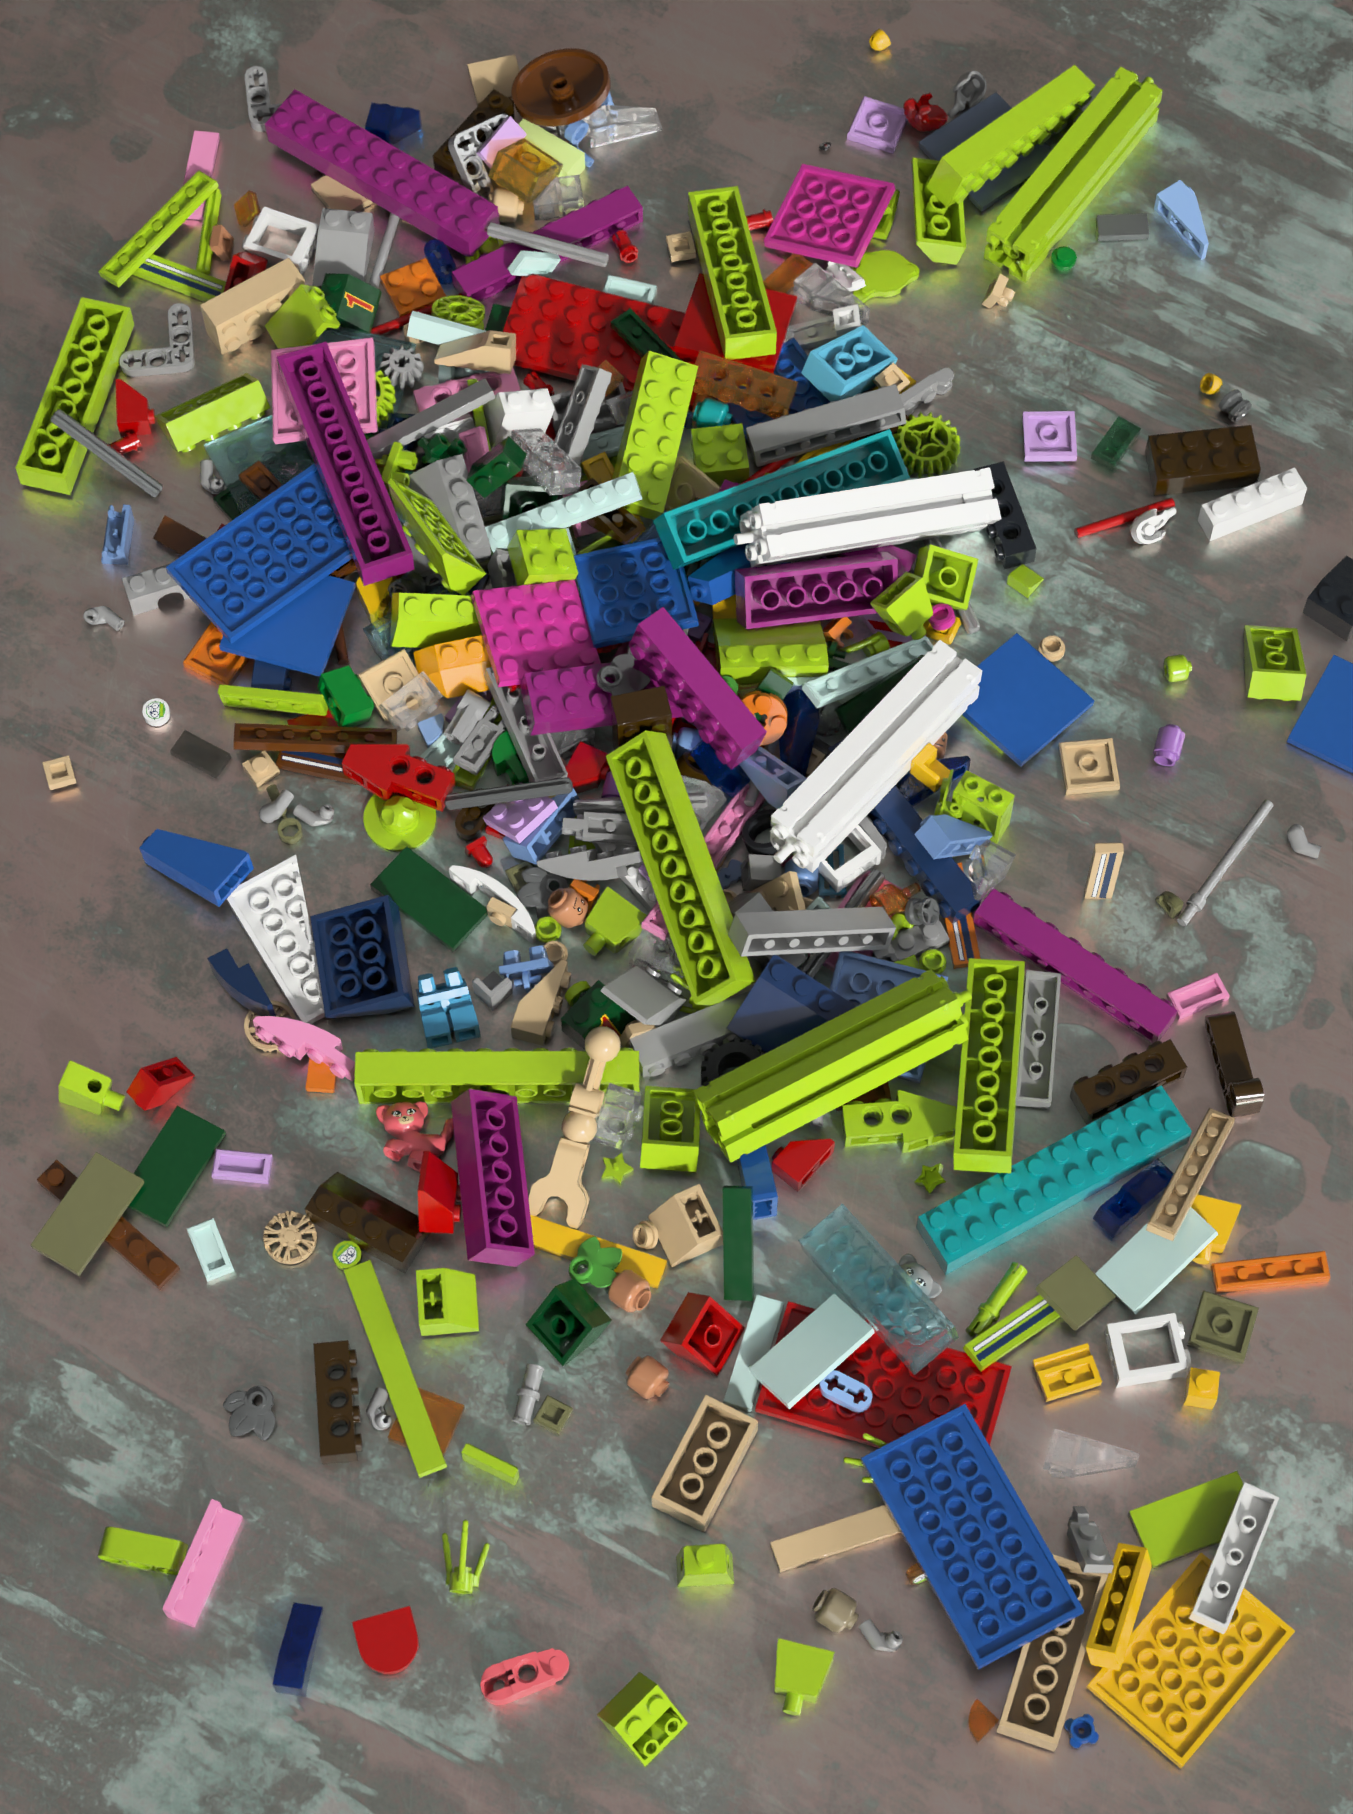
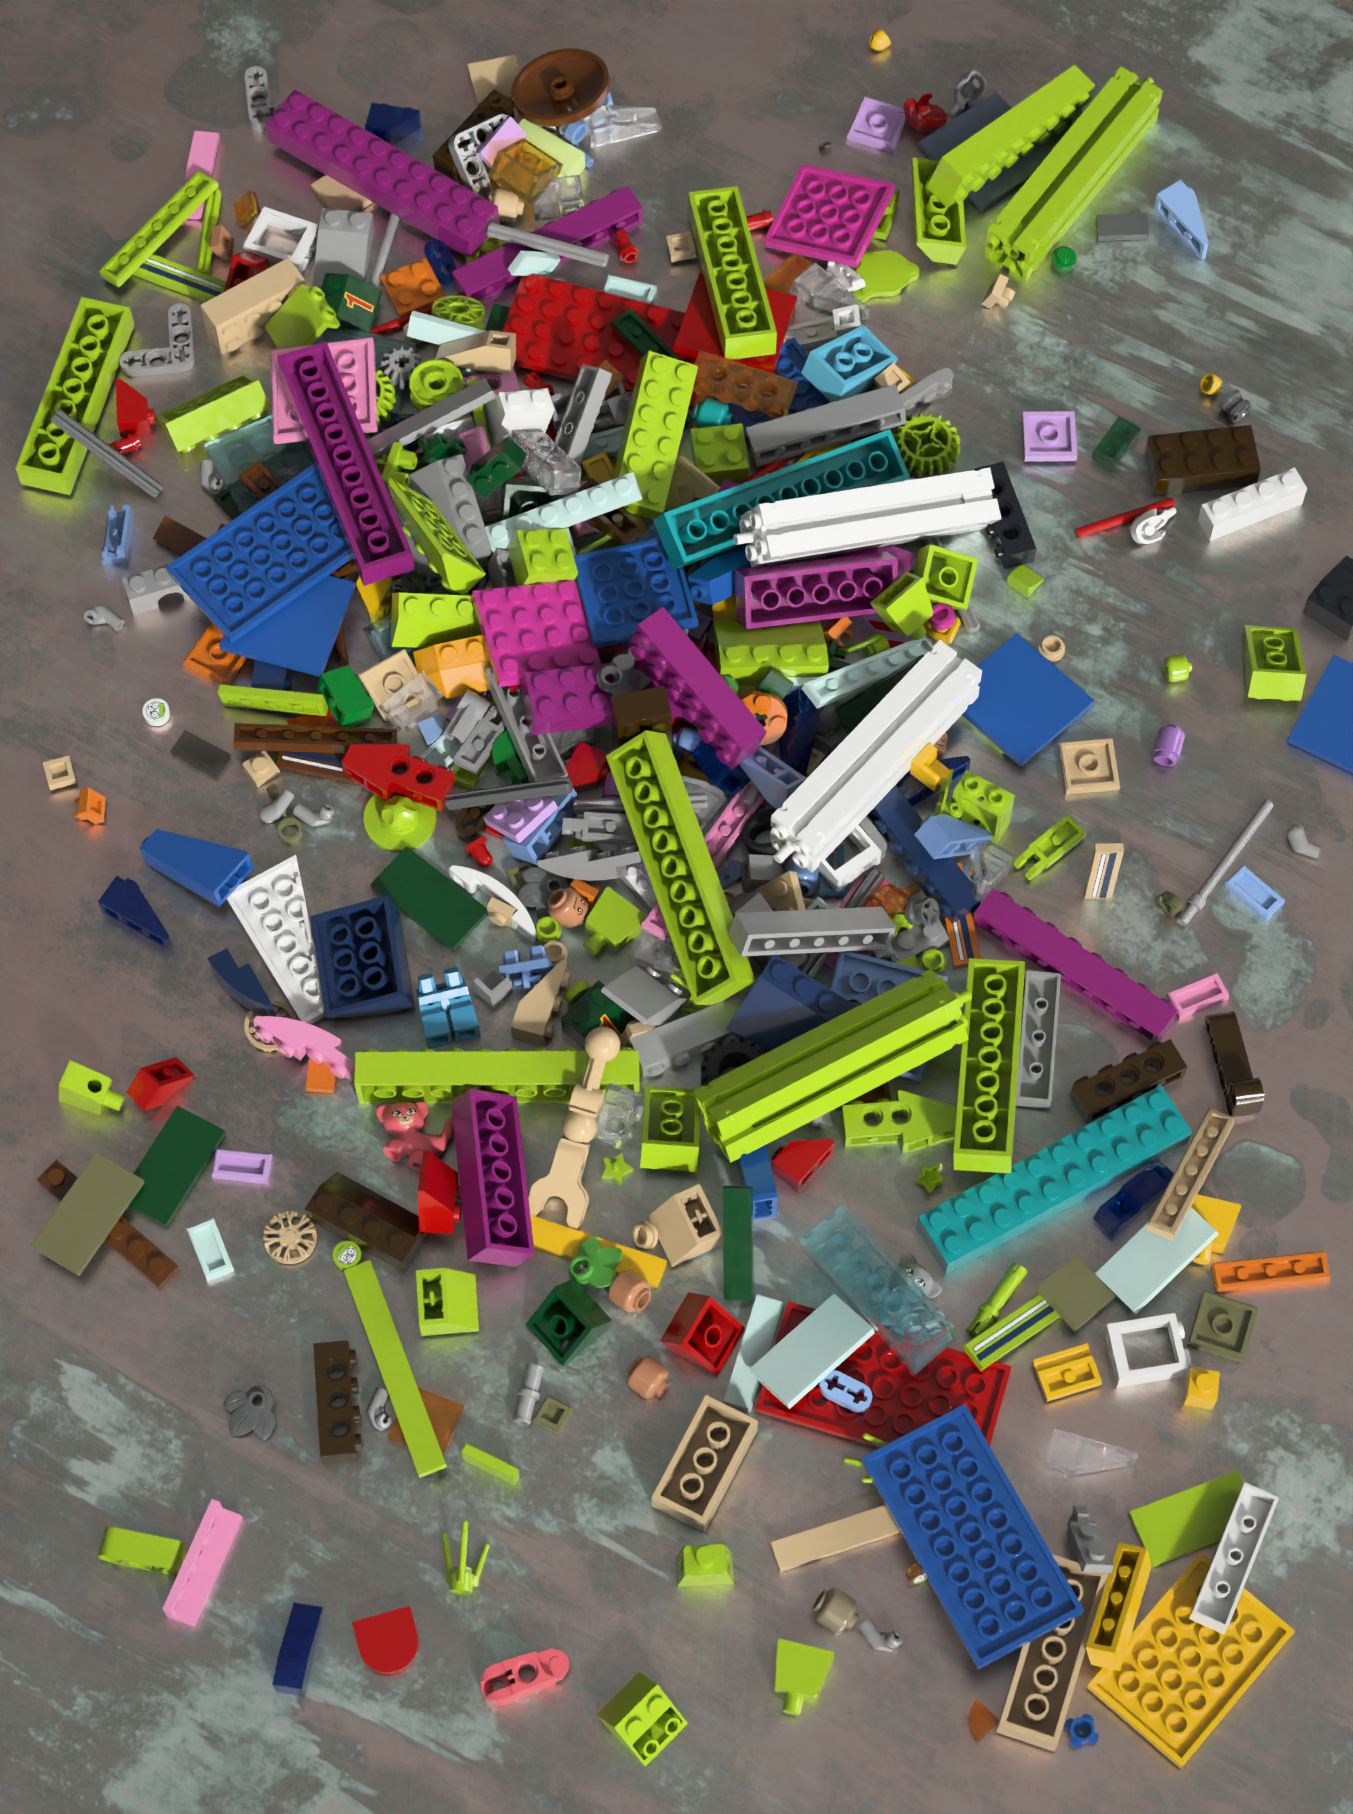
none -> orange tile [73,787,106,824]
none -> clear blue slope [98,876,173,951]
none -> lime wheel [409,360,464,412]
none -> lime hinge [1013,815,1087,880]
none -> light blue tile [1224,865,1285,922]

